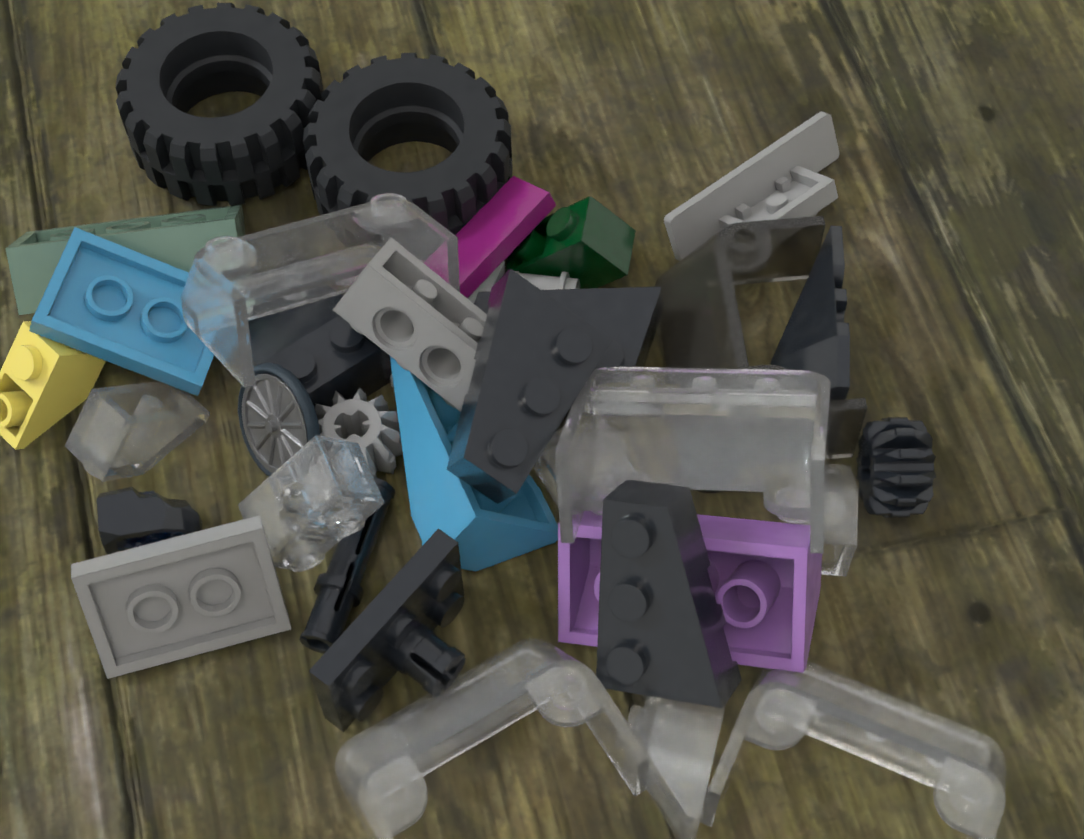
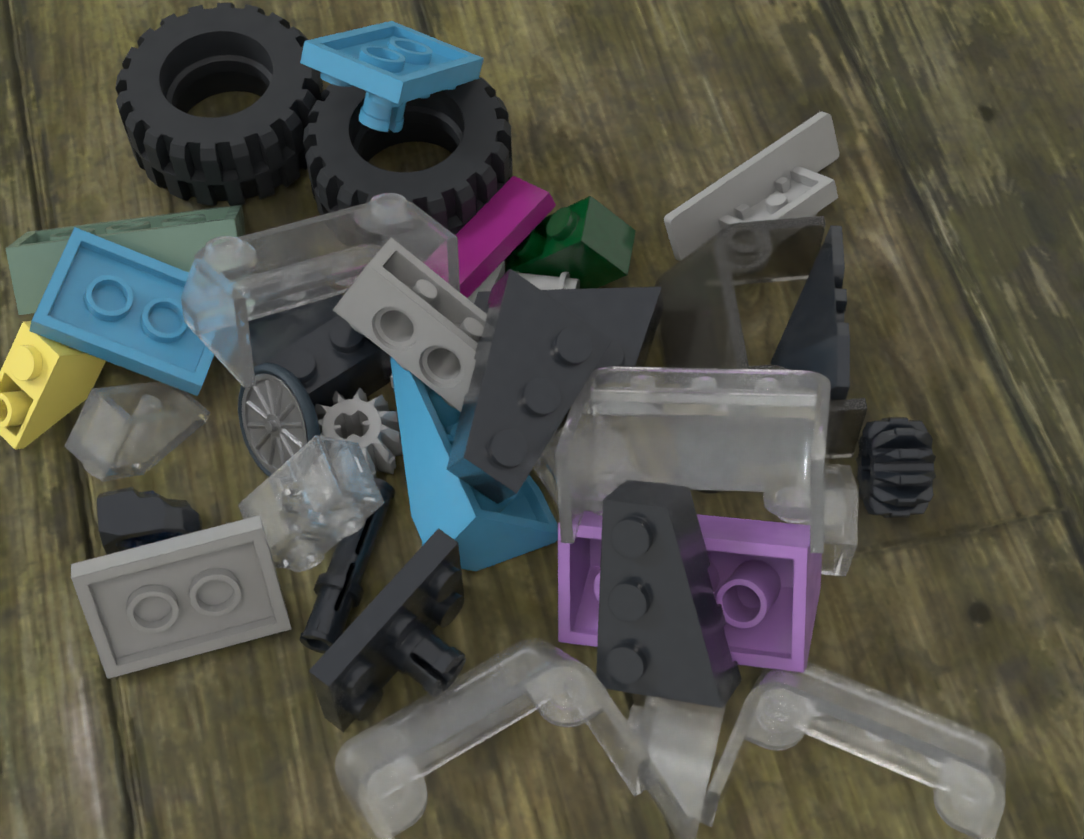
none -> dark azure plate [300,21,484,133]

